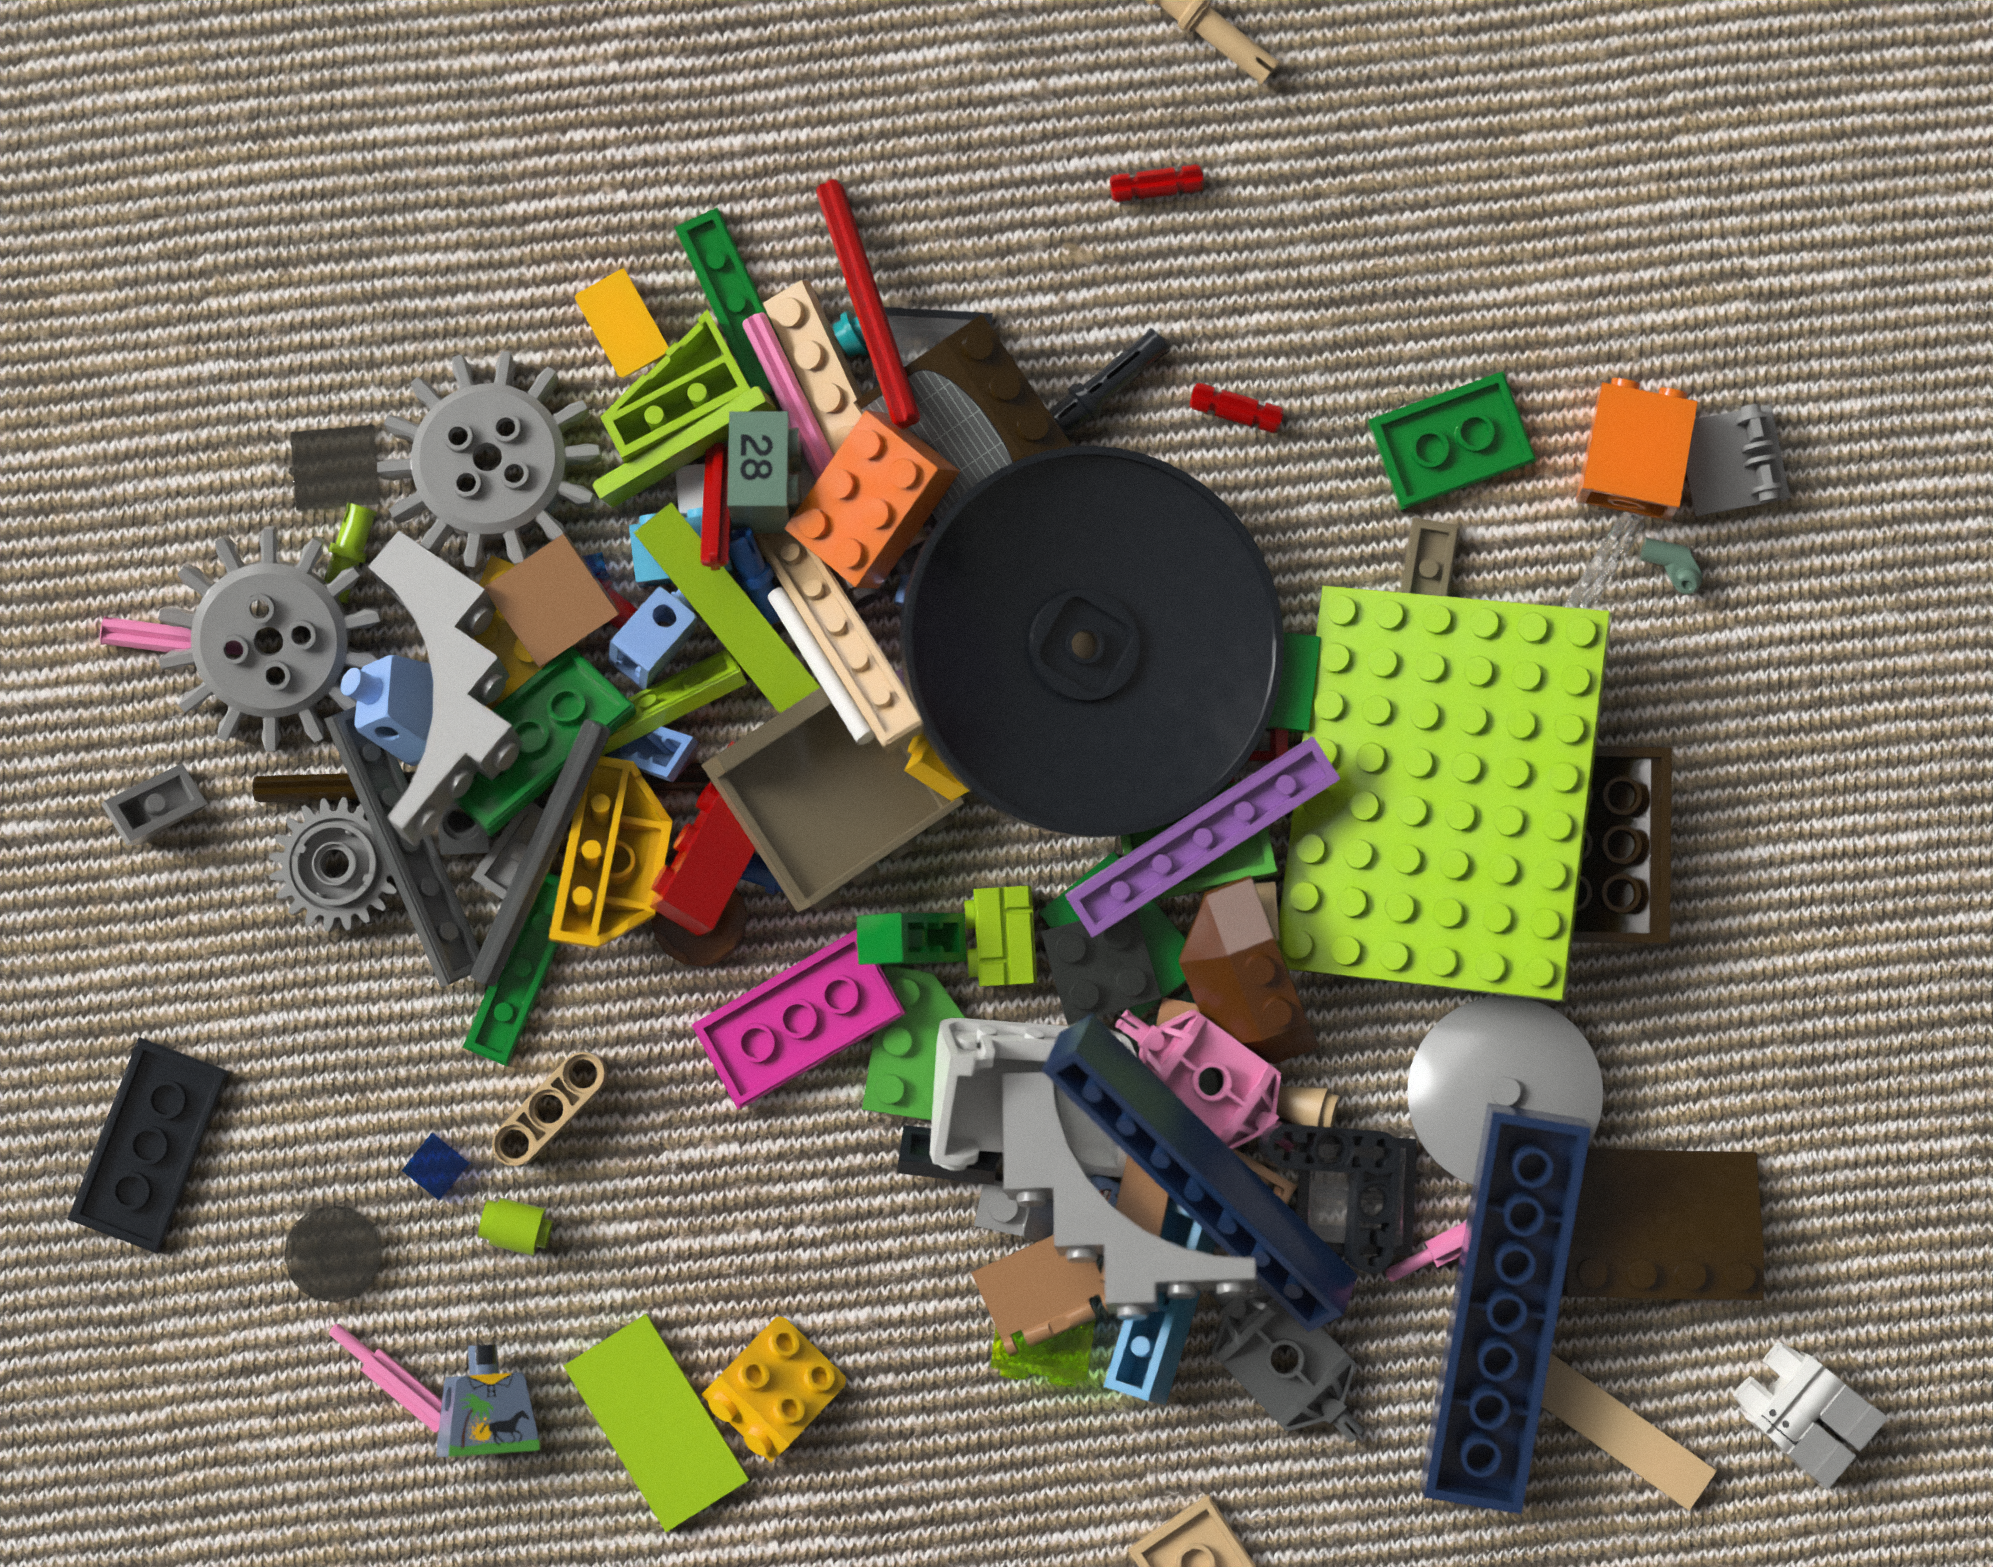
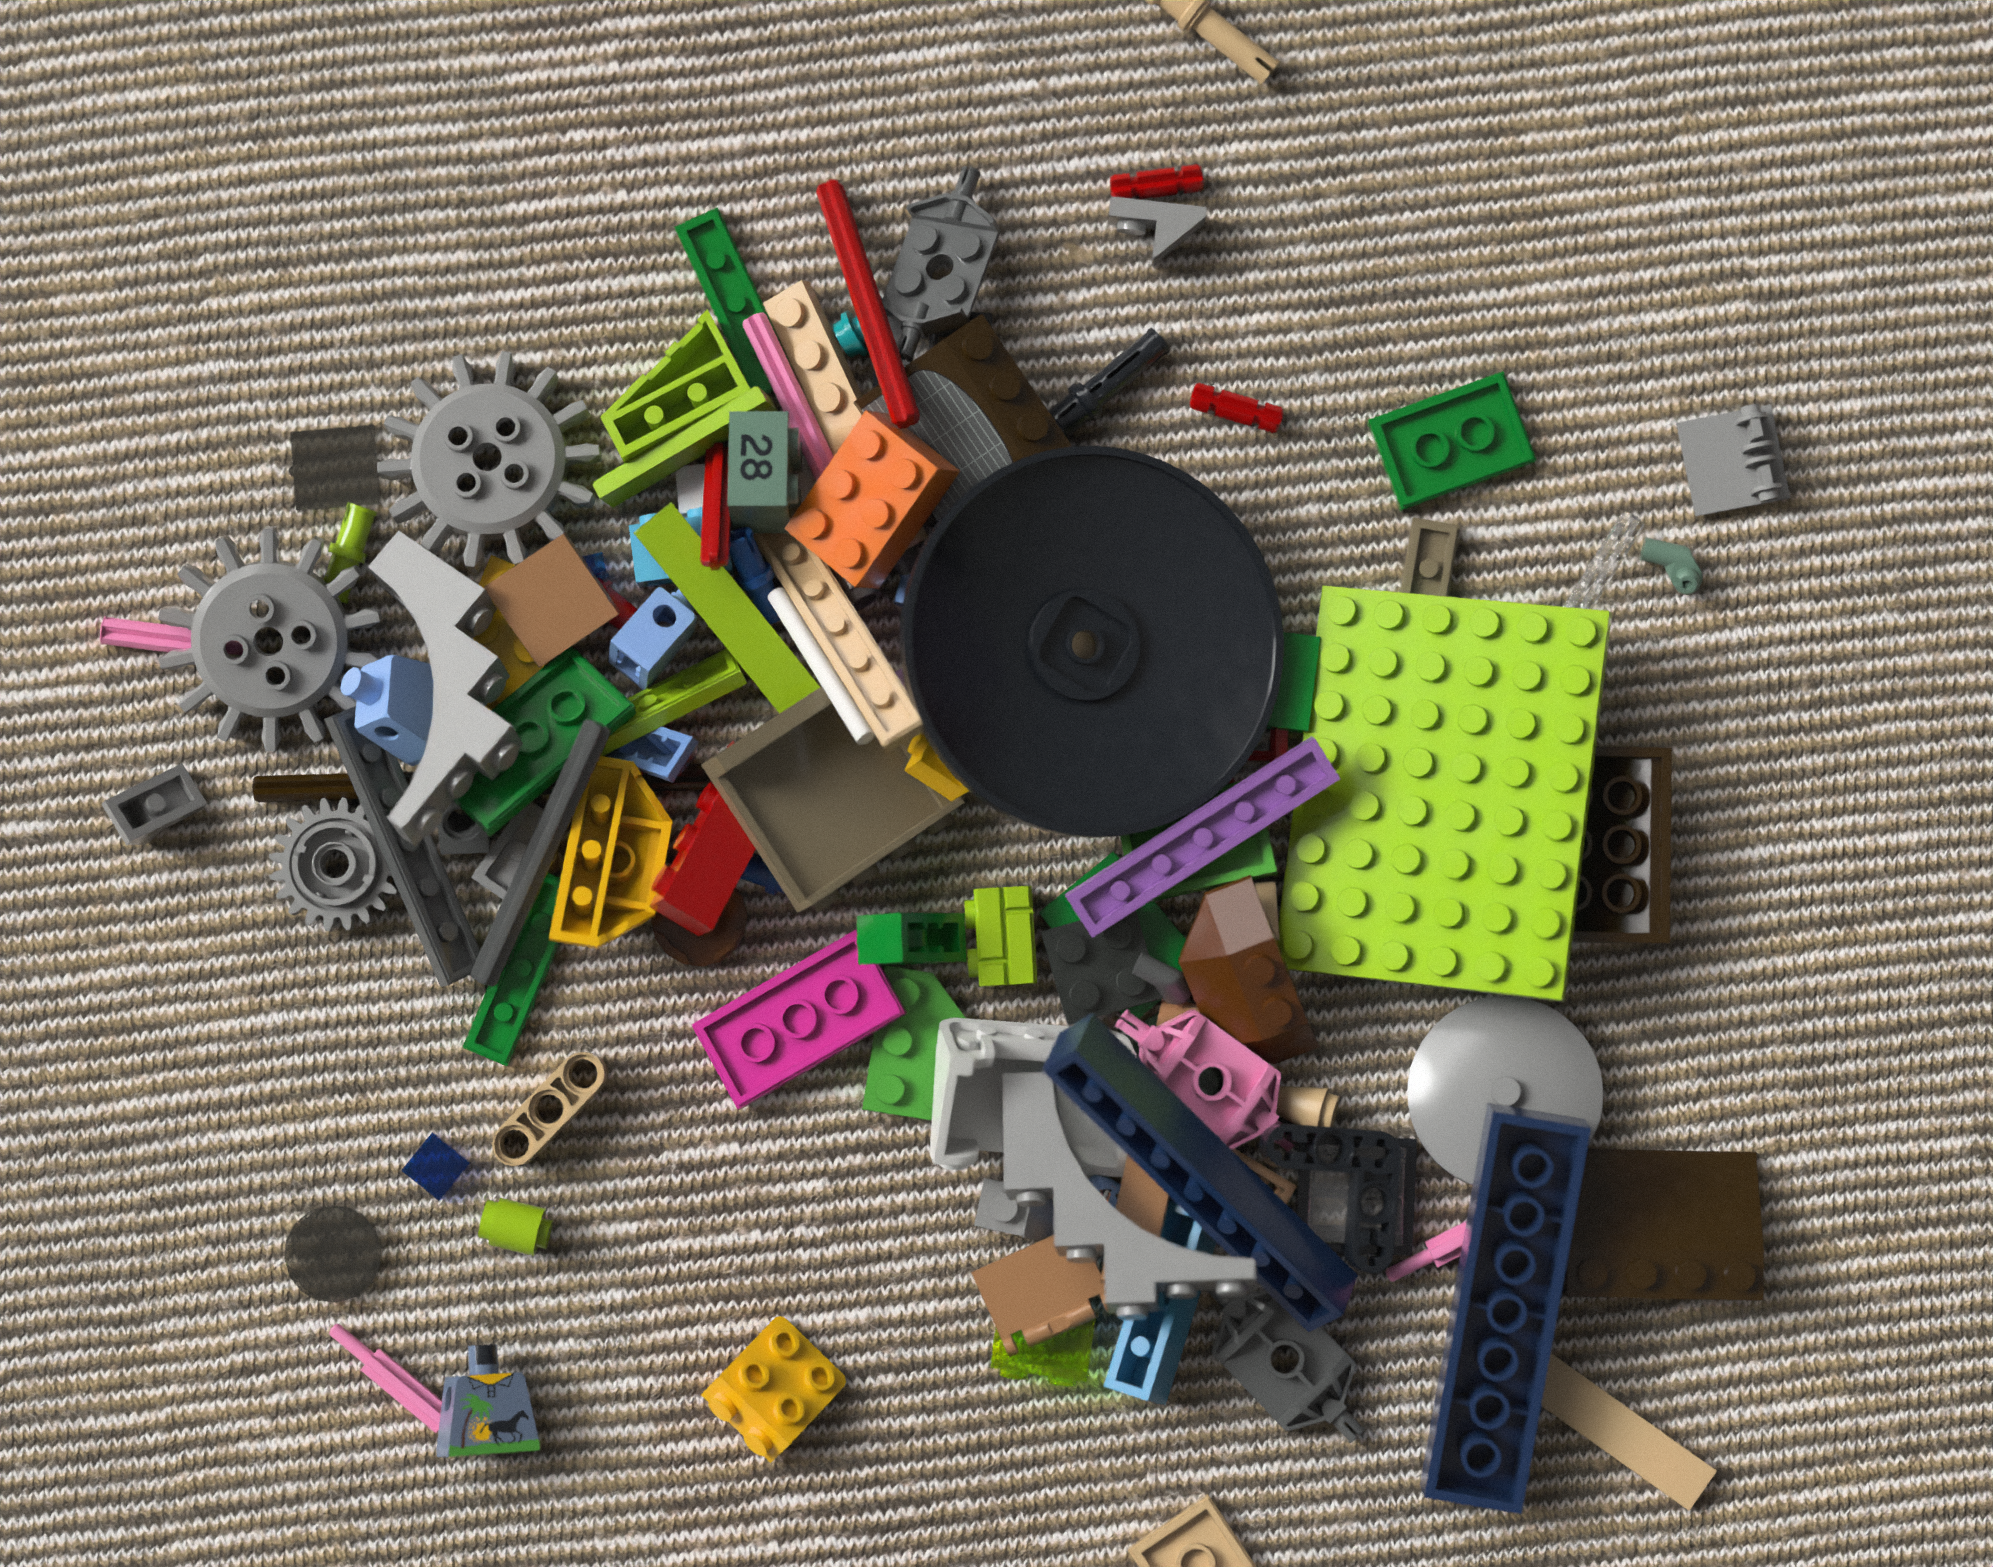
black tile [67,1037,232,1254] -> none
lime tile [563,1313,750,1532] -> none
yellow panel [575,268,669,379] -> none
black plate [897,1125,998,1185] -> none
orange slope [1575,378,1698,521] -> none
hips [1733,1342,1888,1490] -> none
none -> dark grey plate [880,166,1001,362]
none -> light grey slope [1107,196,1207,267]
none -> dark grey arm [1132,952,1192,1005]

